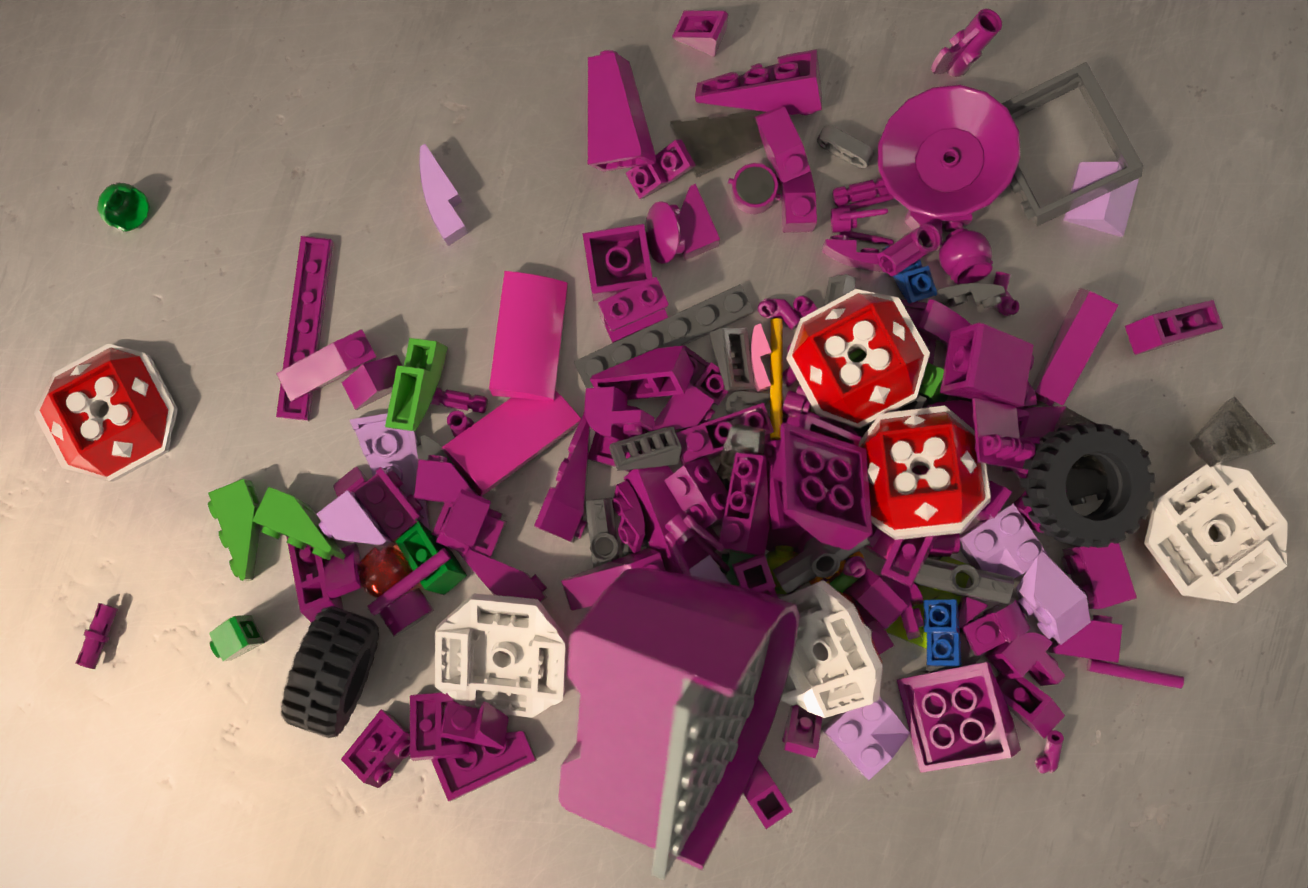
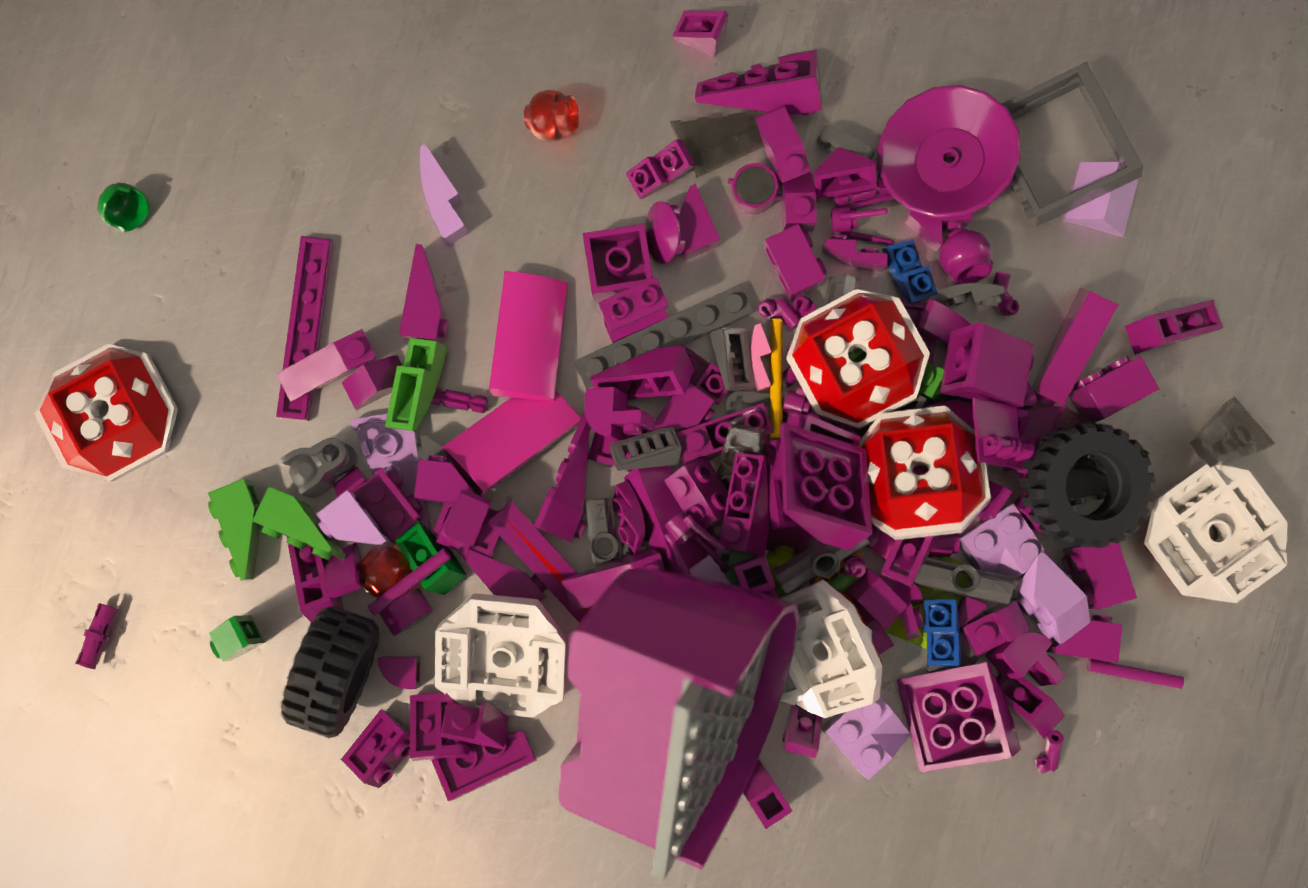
magenta pin [447,410,475,437] -> none
magenta slope [588,50,656,172] -> none
magenta piece [877,224,941,277] -> none
magenta pin [930,9,1002,77] -> none
none -> dark grey piece [281,438,358,499]
none -> magenta brick [377,656,420,689]
none -> magenta slope [399,244,449,343]
none -> magenta tile [487,501,592,623]
none -> clear red piece [524,90,579,142]
none -> magenta brick [763,224,827,301]
none -> magenta slope [814,147,877,199]
none -> magenta brick [1069,356,1160,423]

